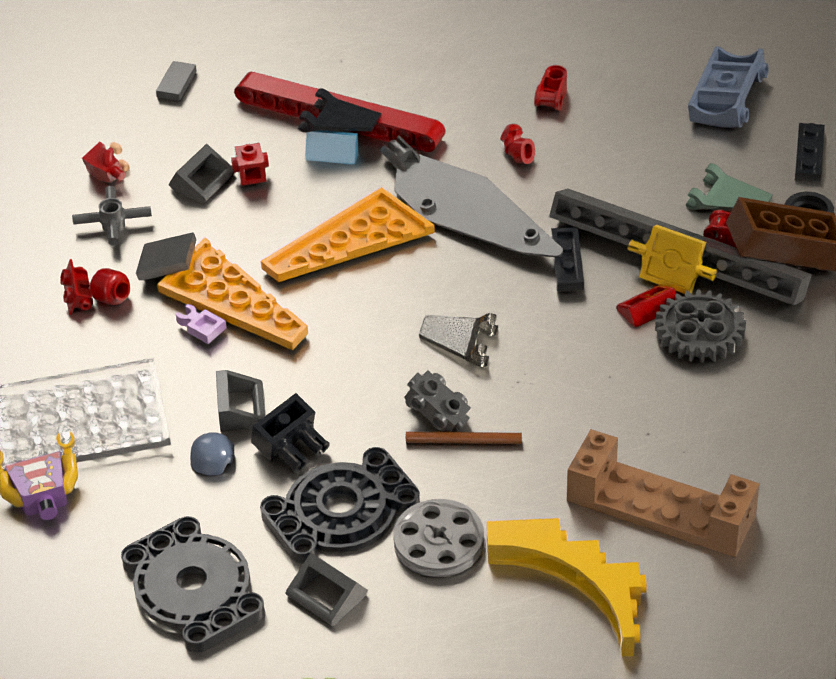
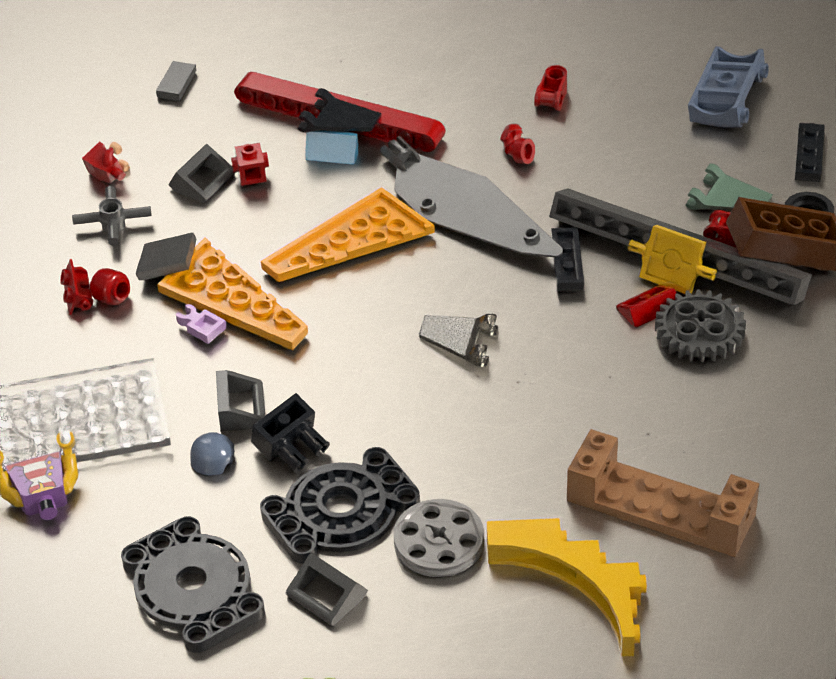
dark grey brick [404,370,471,432] -> none
dark orange bar [406,431,522,444] -> none

